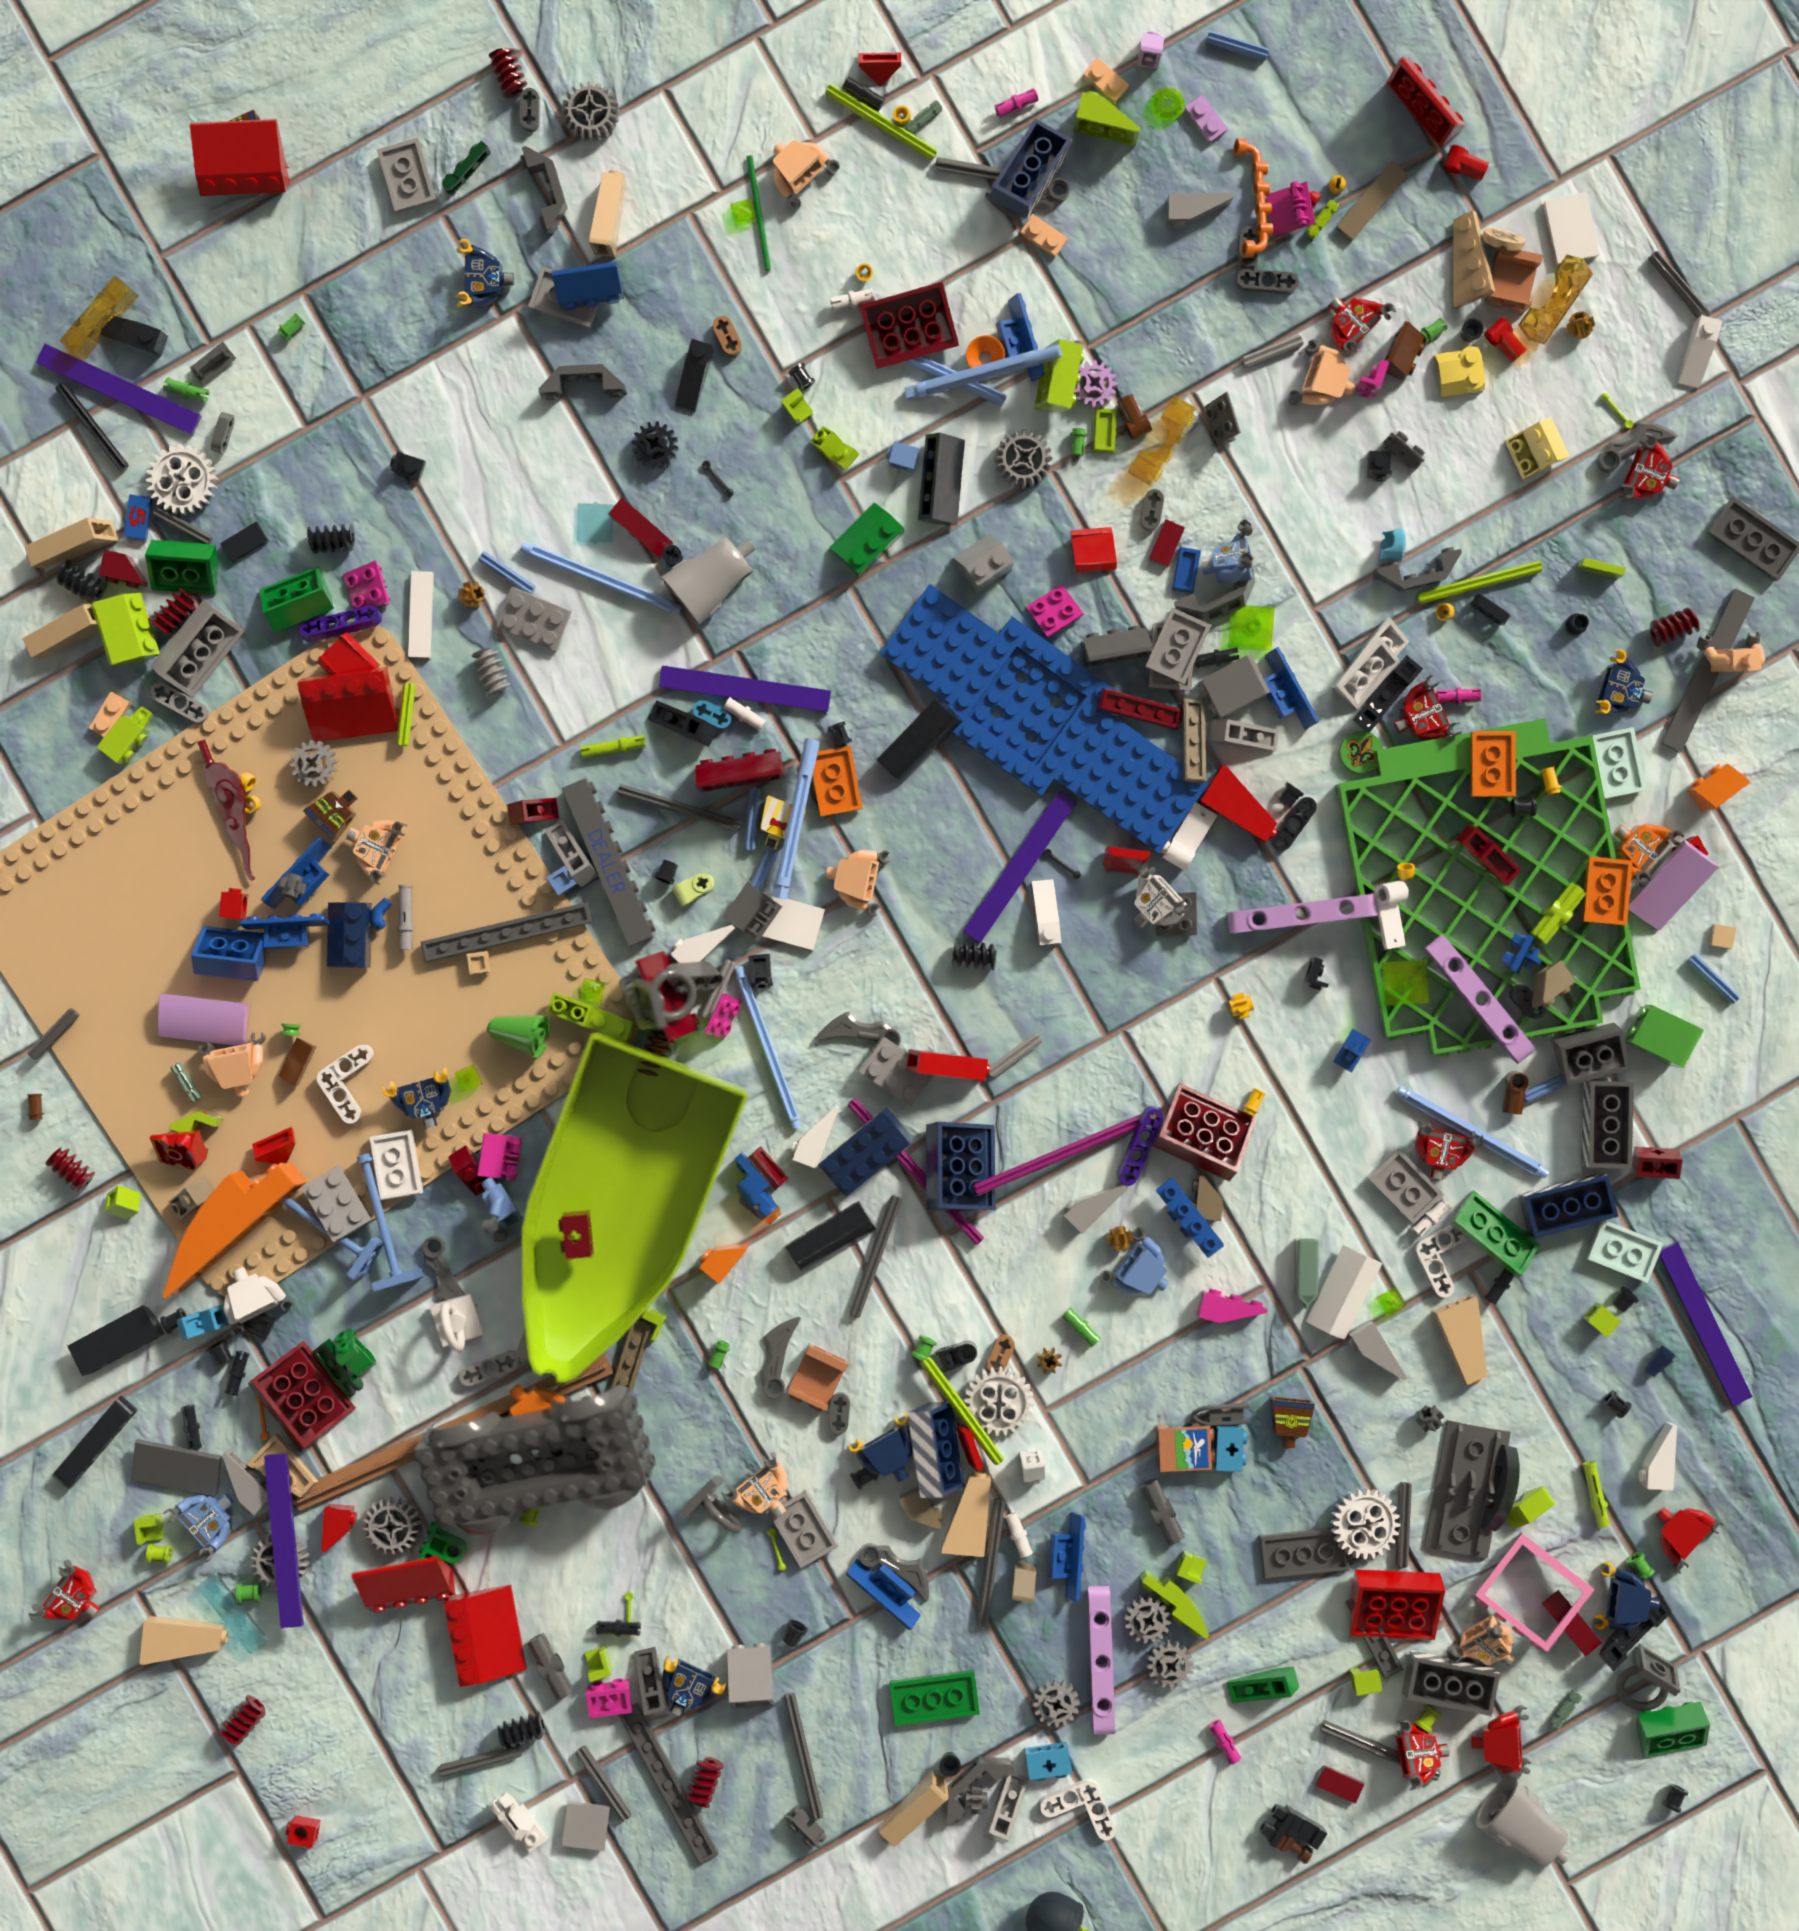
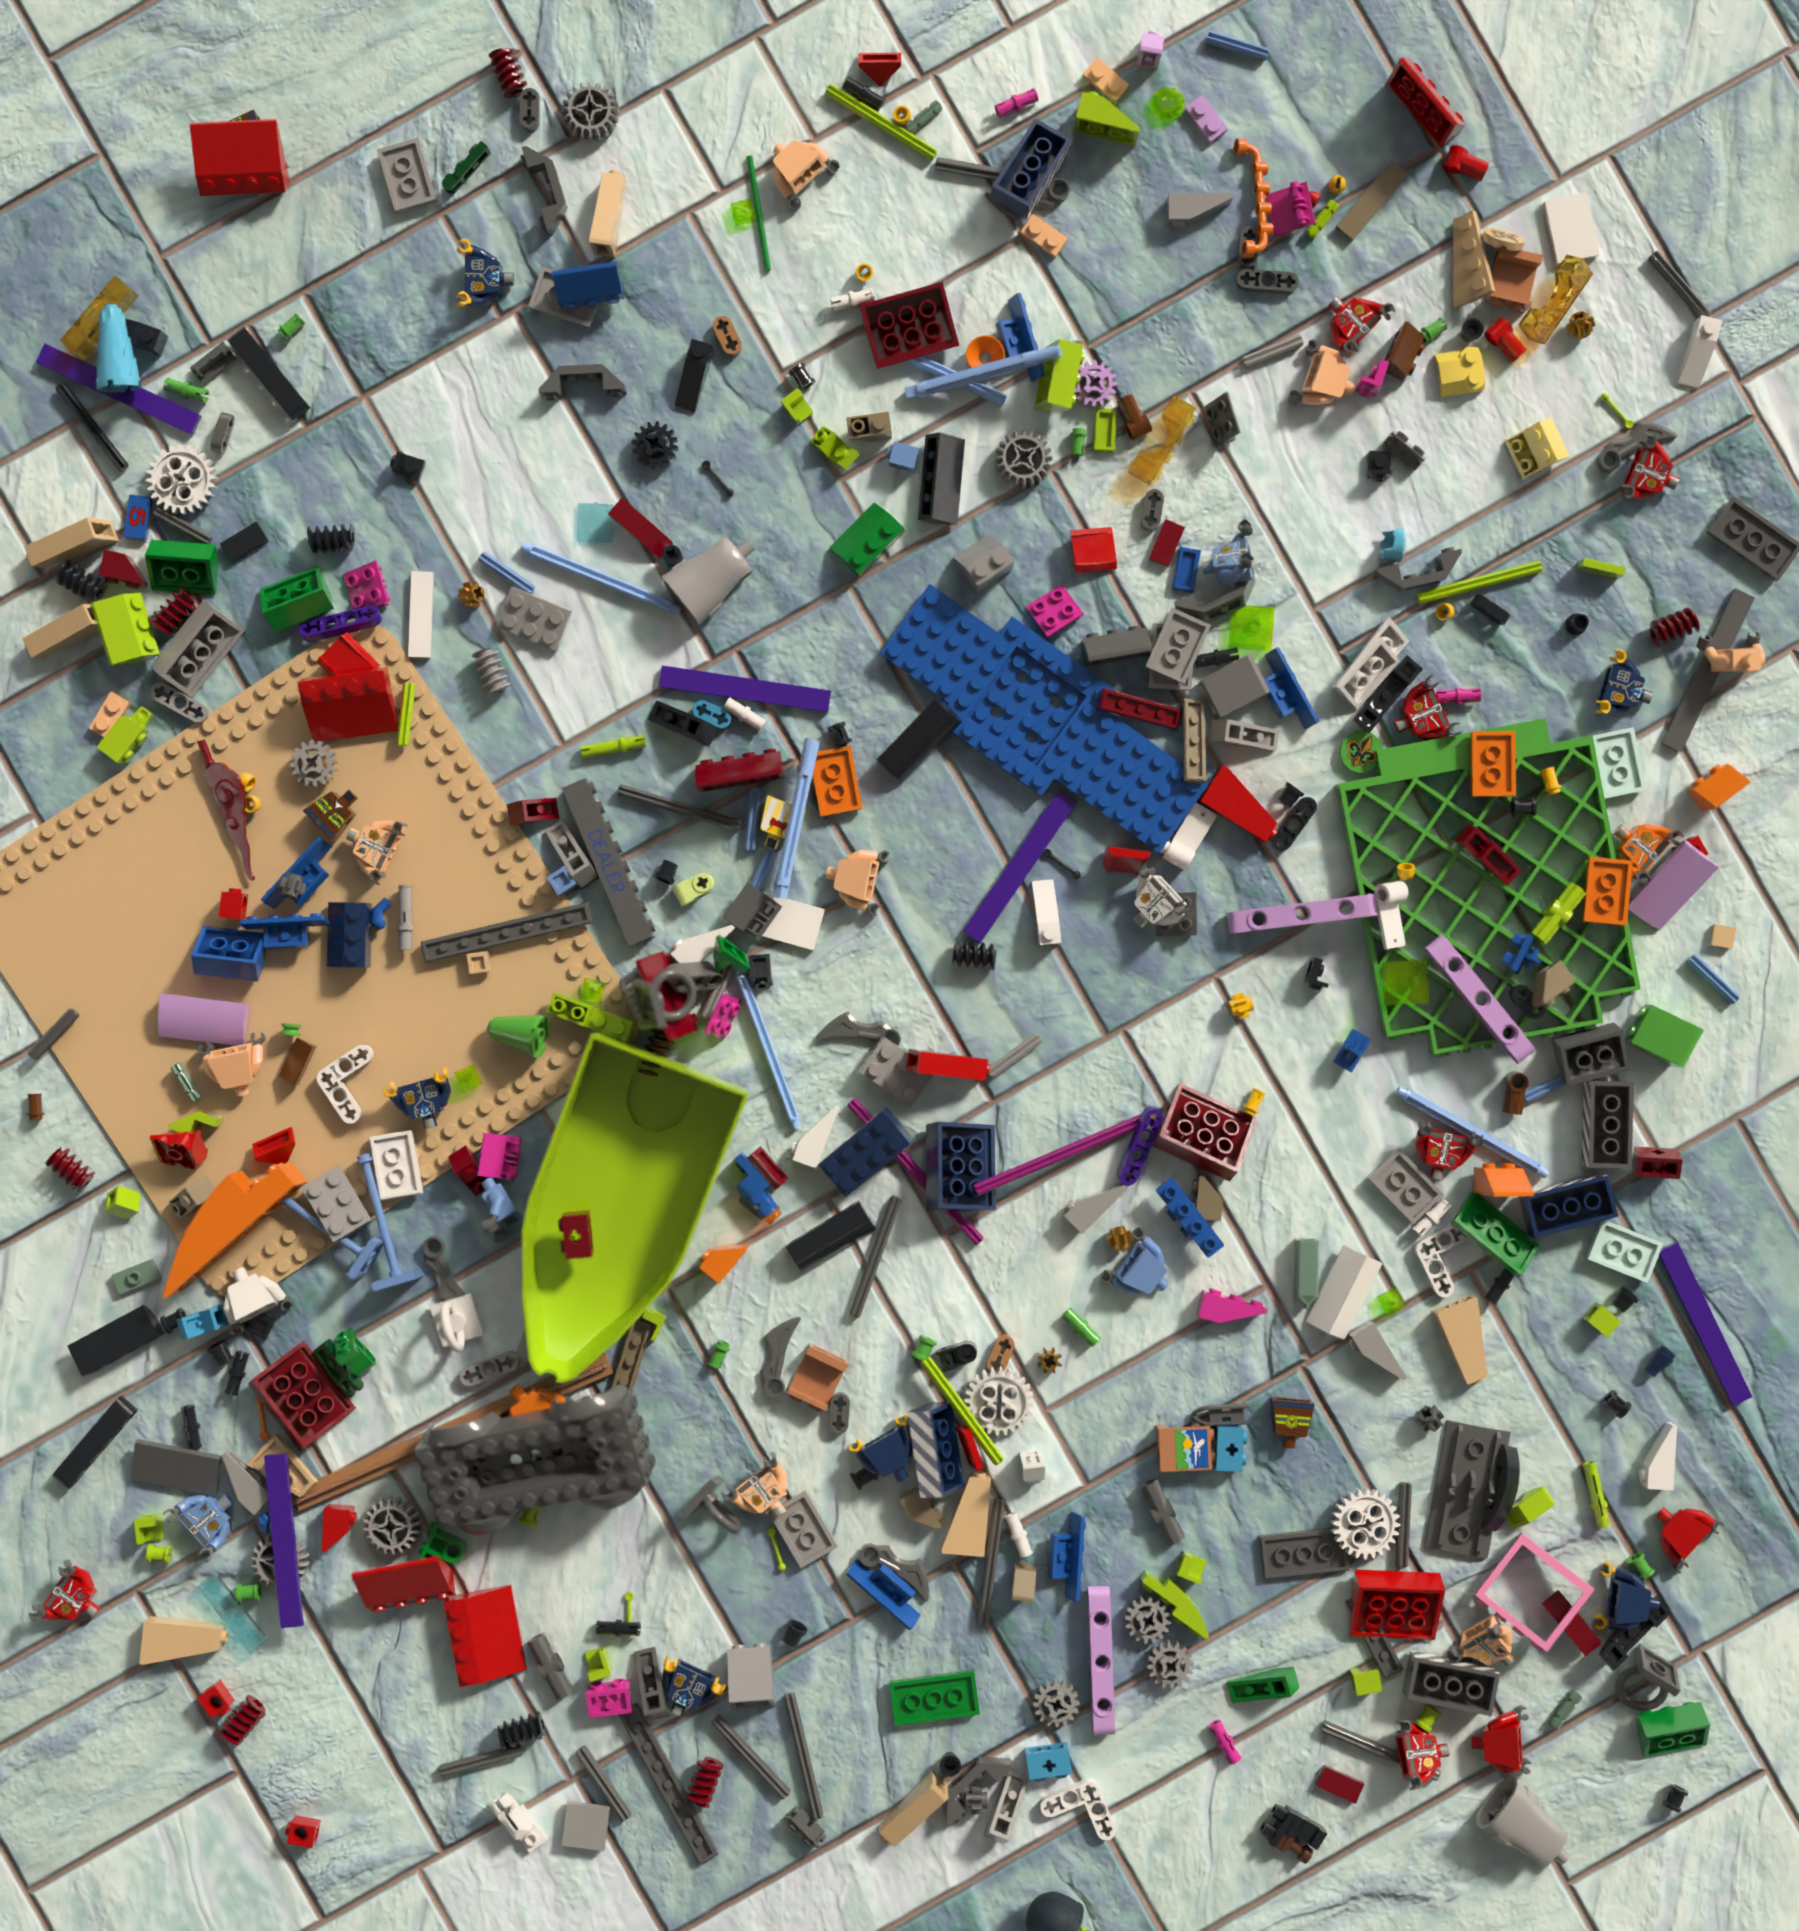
none -> medium azure cone [96,304,142,392]
none -> sand green plate [111,1258,161,1295]
none -> red brick [197,1679,235,1719]
none -> black beam [227,326,310,421]
none -> blue arm [257,1513,271,1534]
none -> dark grey axle [711,1715,790,1799]
none -> green slope [713,935,750,973]
none -> dark tan slope [846,412,892,441]
none -> orange slope [1474,1163,1534,1197]

